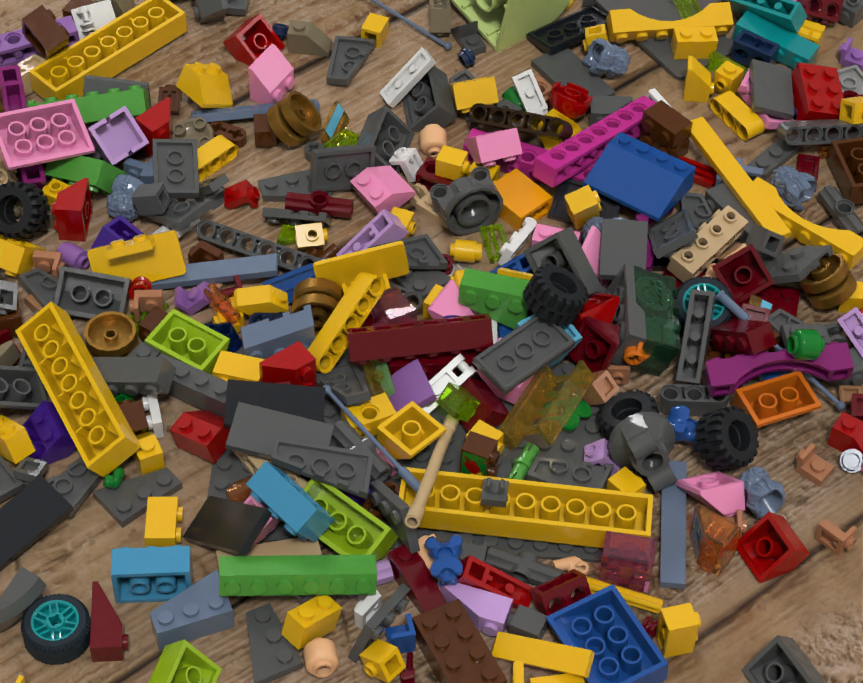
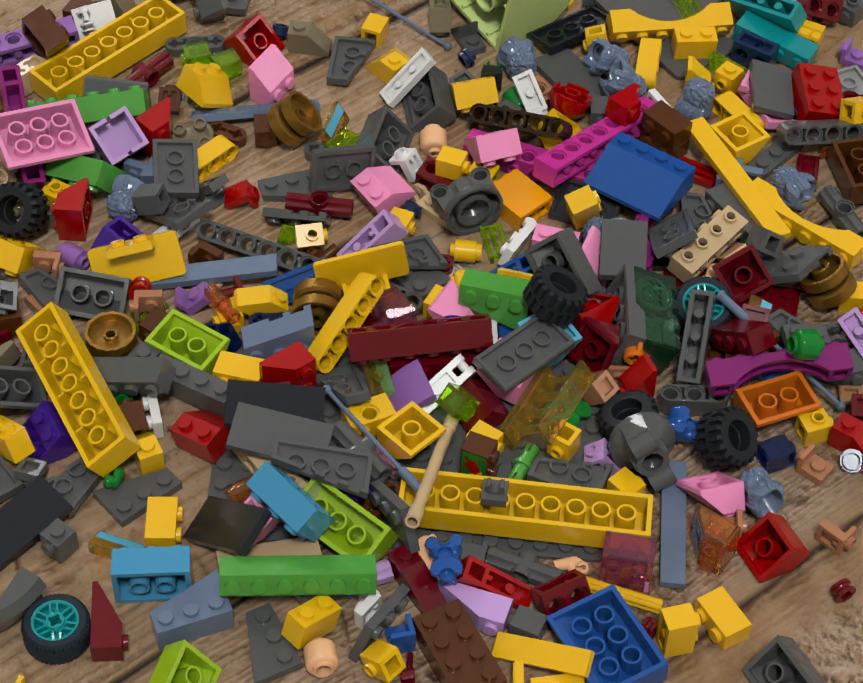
none -> dark grey brick [39,518,79,564]
none -> clear yellow slope [88,531,146,559]
none -> dark red piece [124,50,174,88]
none -> dark grey beam [165,35,226,58]
none -> clear neon green brick [180,41,212,66]
none -> clear neon green brick [210,48,243,80]
none -> yellow slope [366,47,411,84]
none -> dark blue plate [401,200,422,218]
none -> pearl dark grey piece [481,61,503,90]
none -> sand blue hair [497,35,537,77]
none -> yellow brick [546,419,582,462]
none -> sand blue hair [599,60,647,98]
none -> red arch [605,83,641,127]
none -> red slope [616,353,658,397]
none -> yellow beam [635,37,662,90]
none -> sand blue hair [675,77,715,120]
none -> yellow brick [694,586,752,651]
none -> yellow slope [710,110,771,165]
none -> clear blue brick [755,434,796,474]
none -> yellow brick [794,408,834,447]
none -> dark red bush [830,578,856,603]

